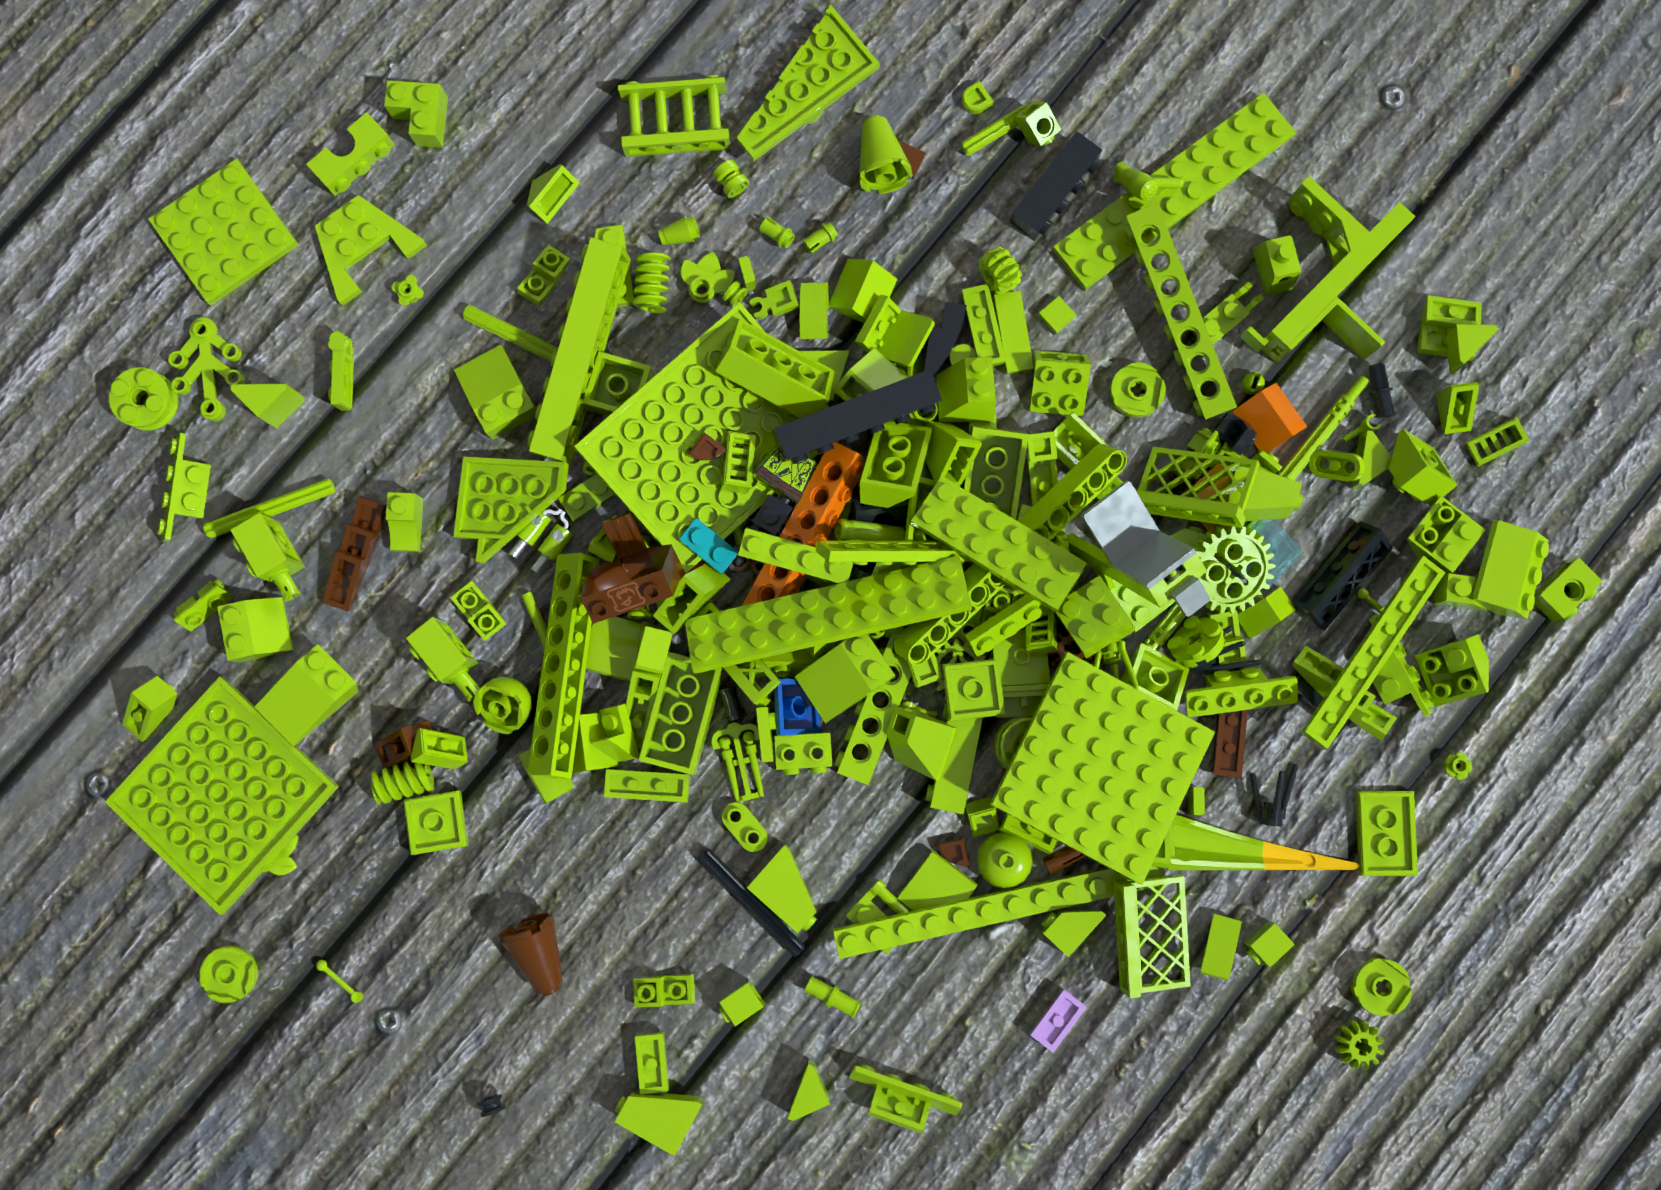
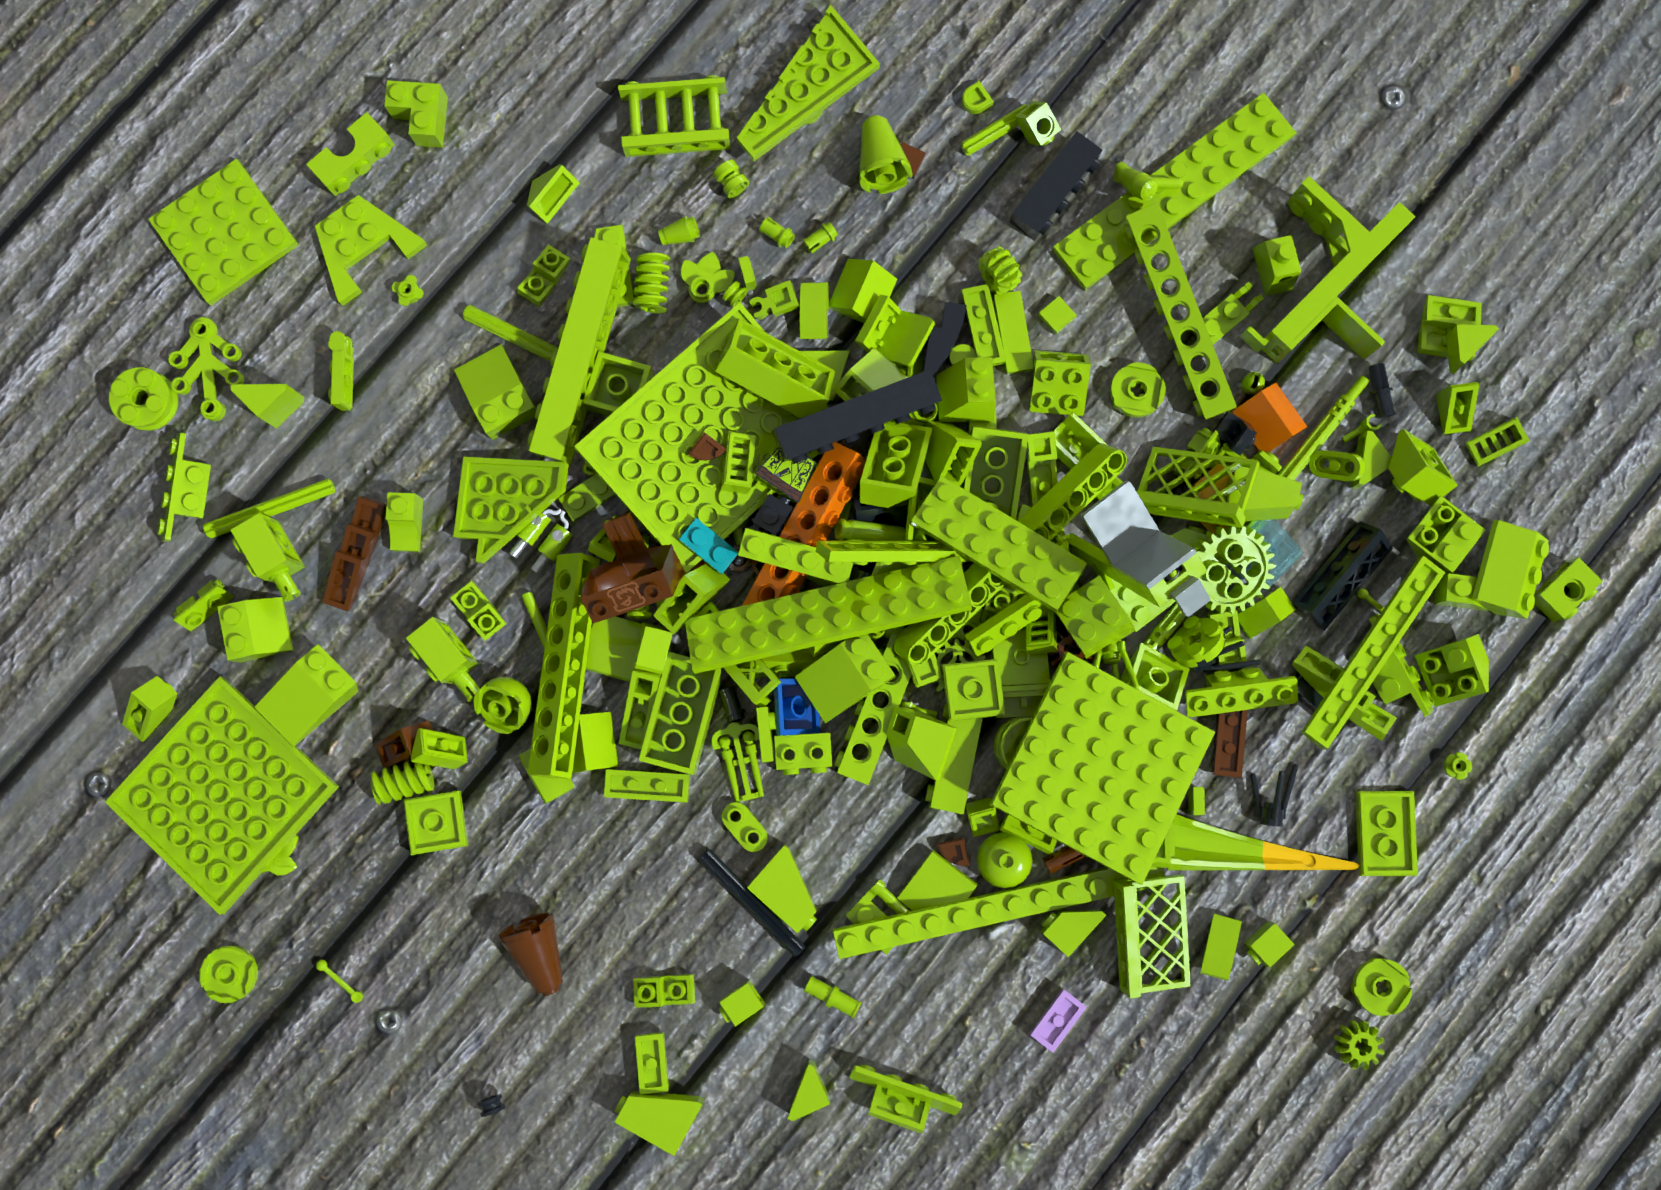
lime slope [591,704,640,762] -> none

